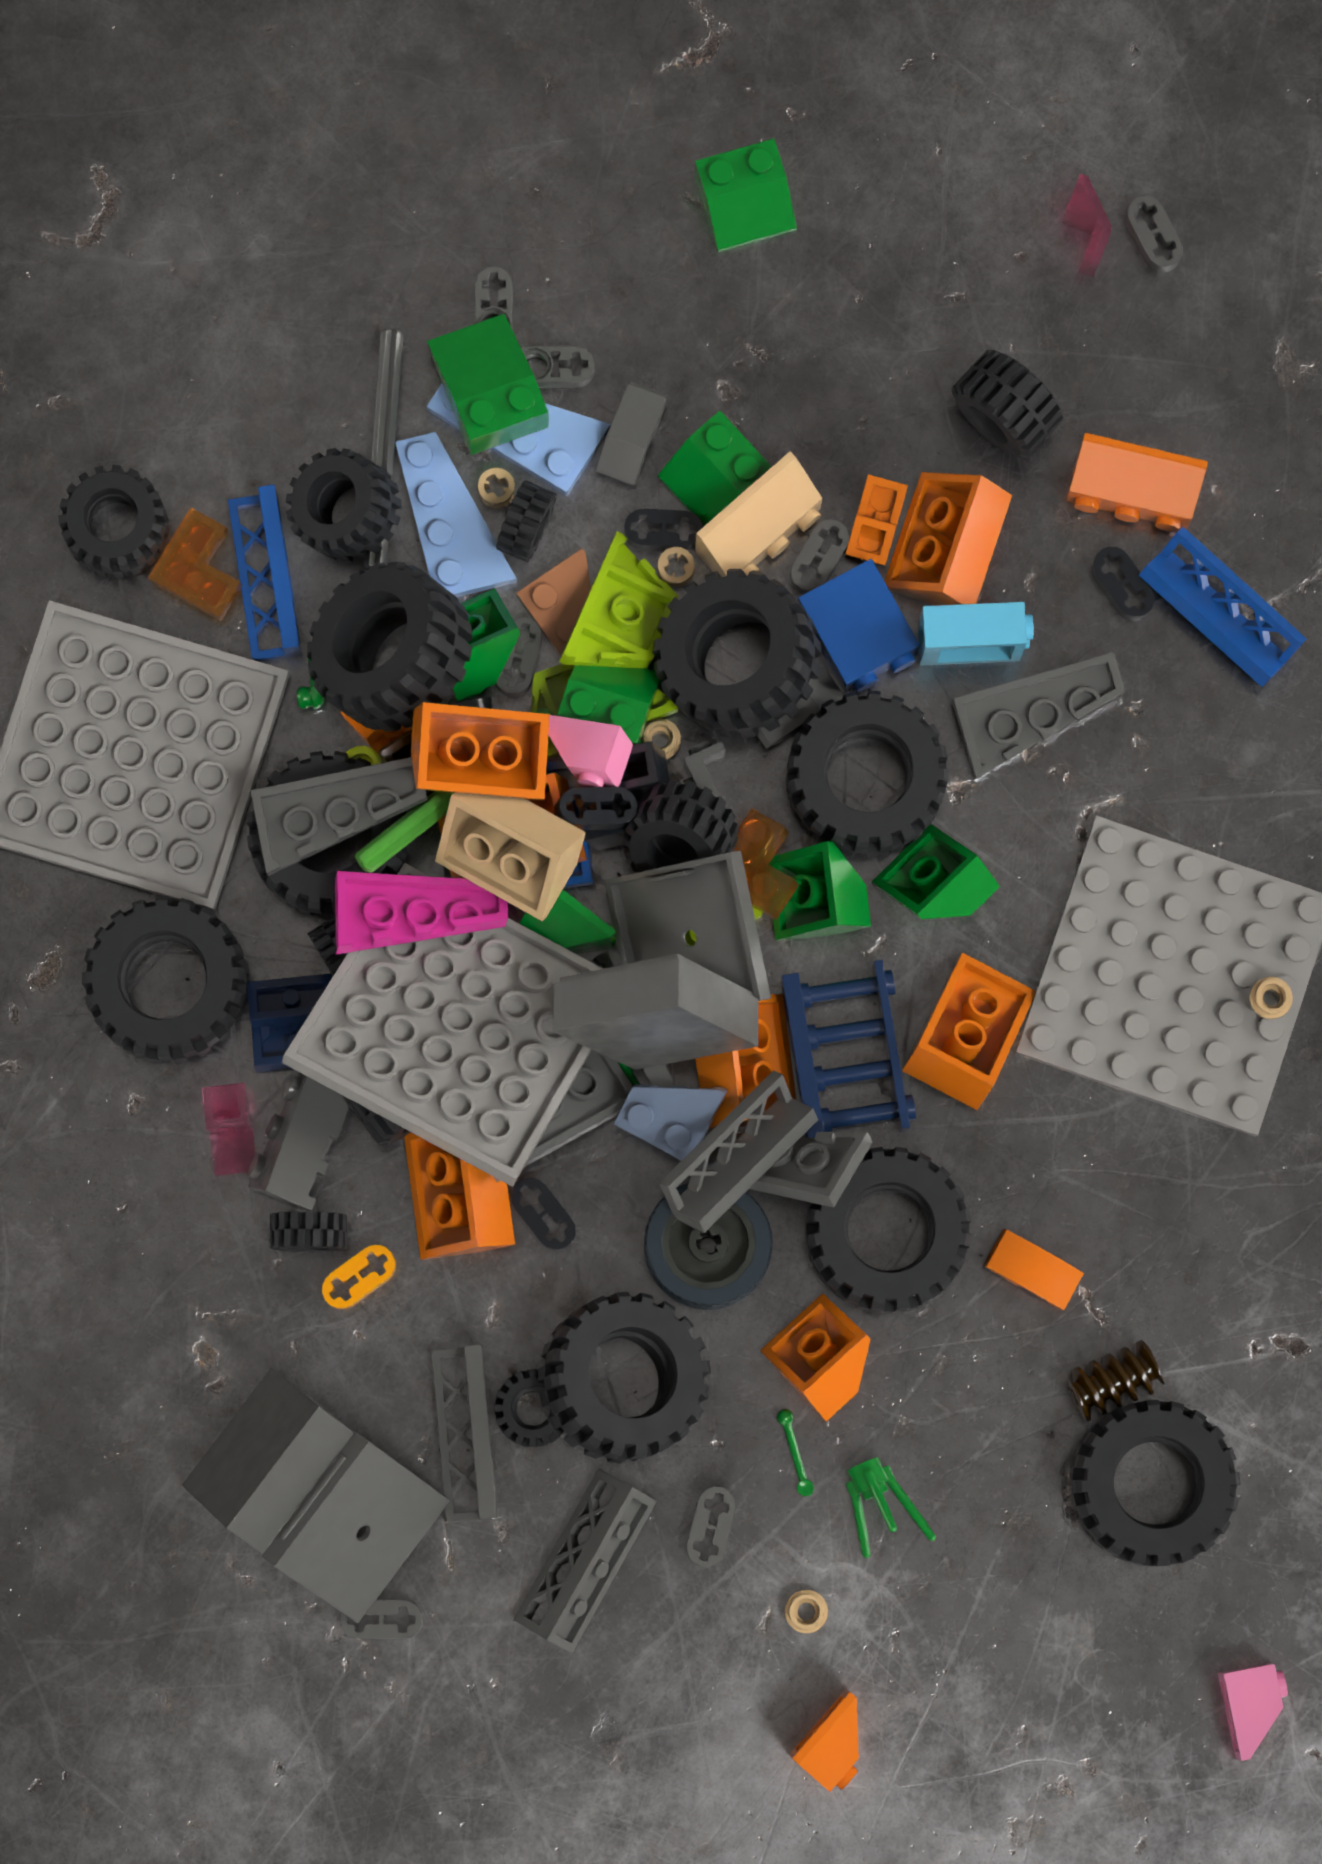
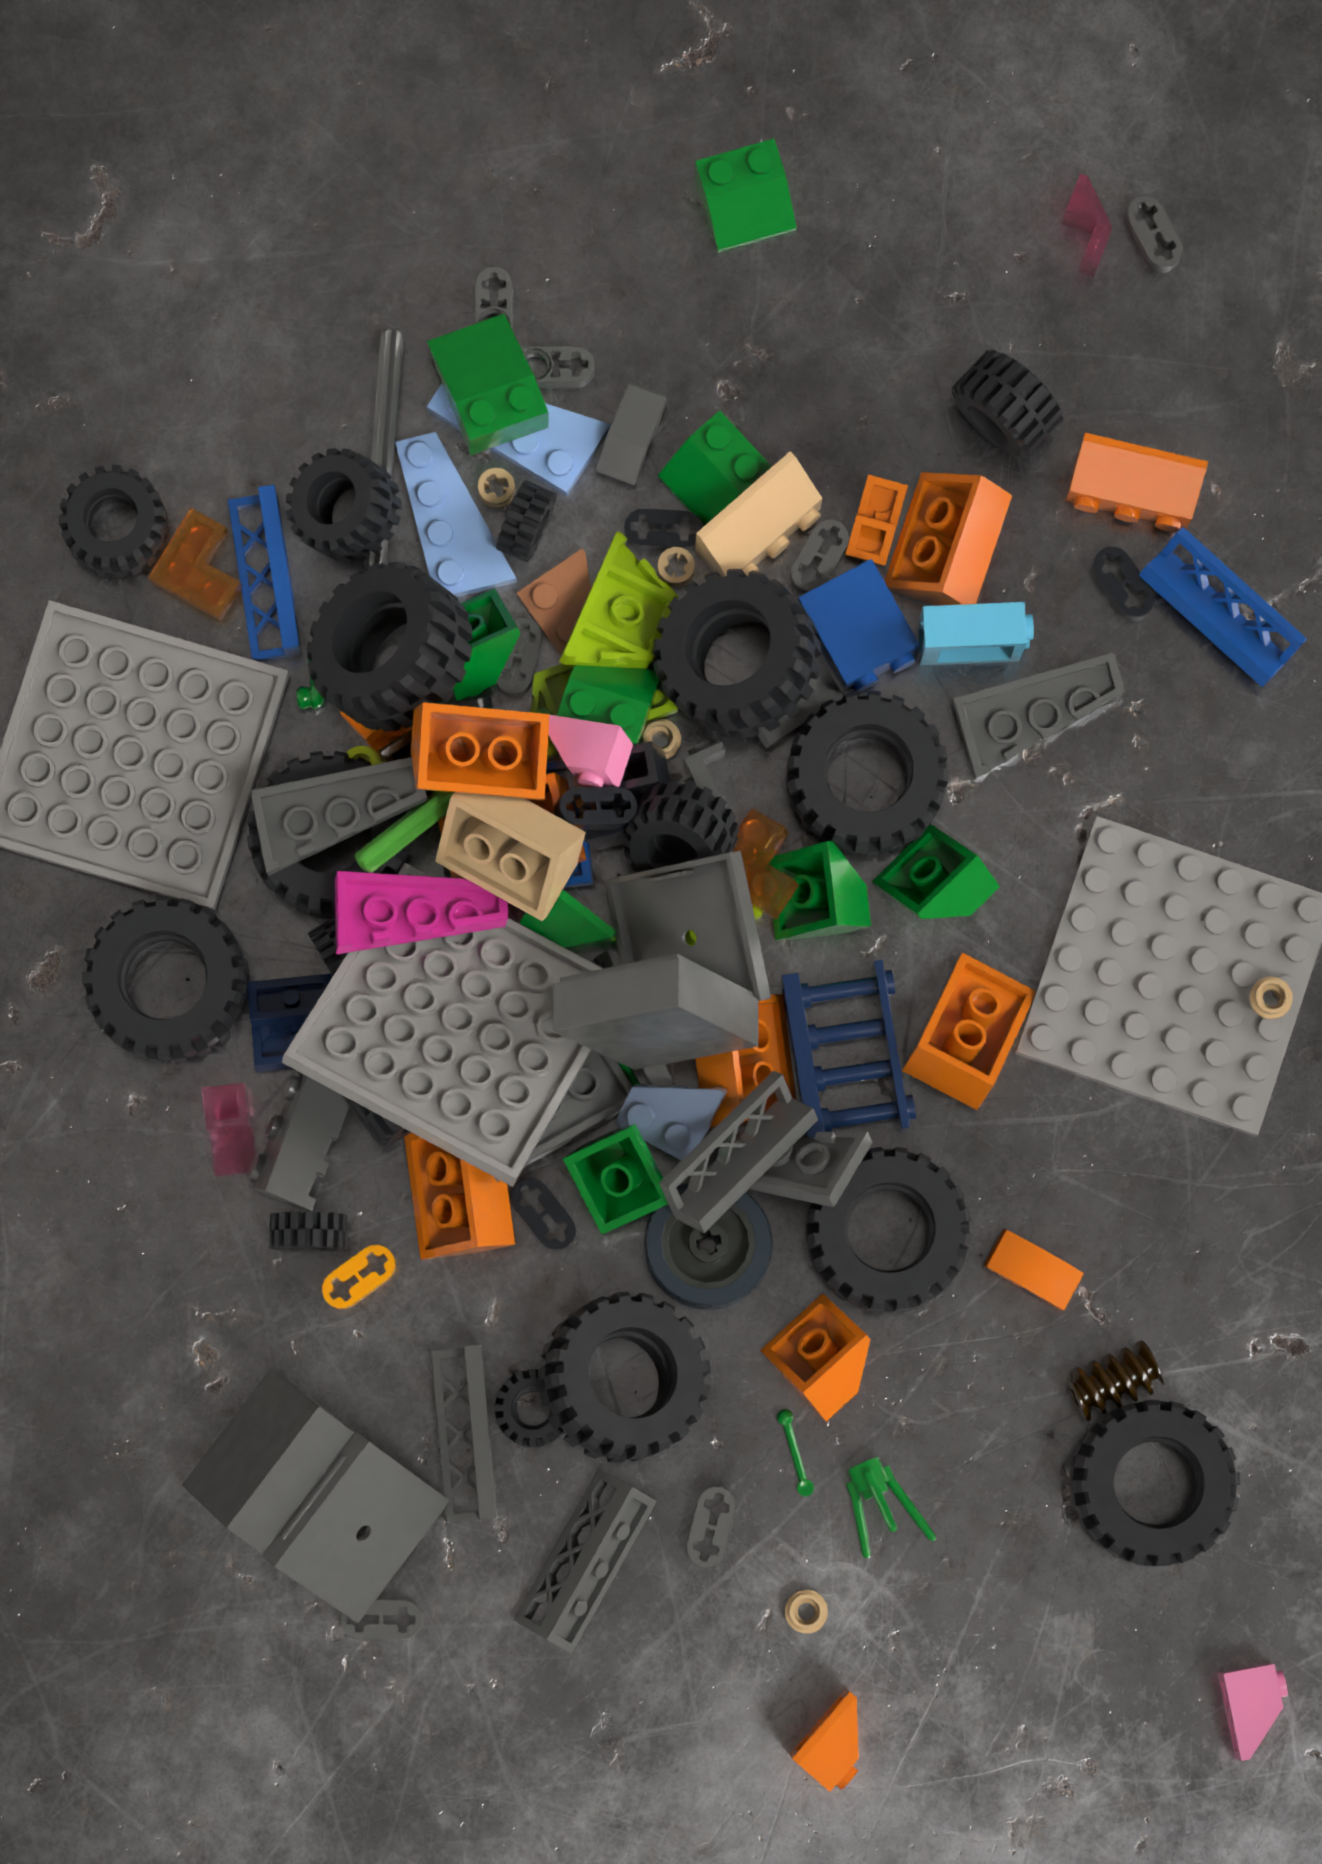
none -> green slope [563,1124,668,1235]

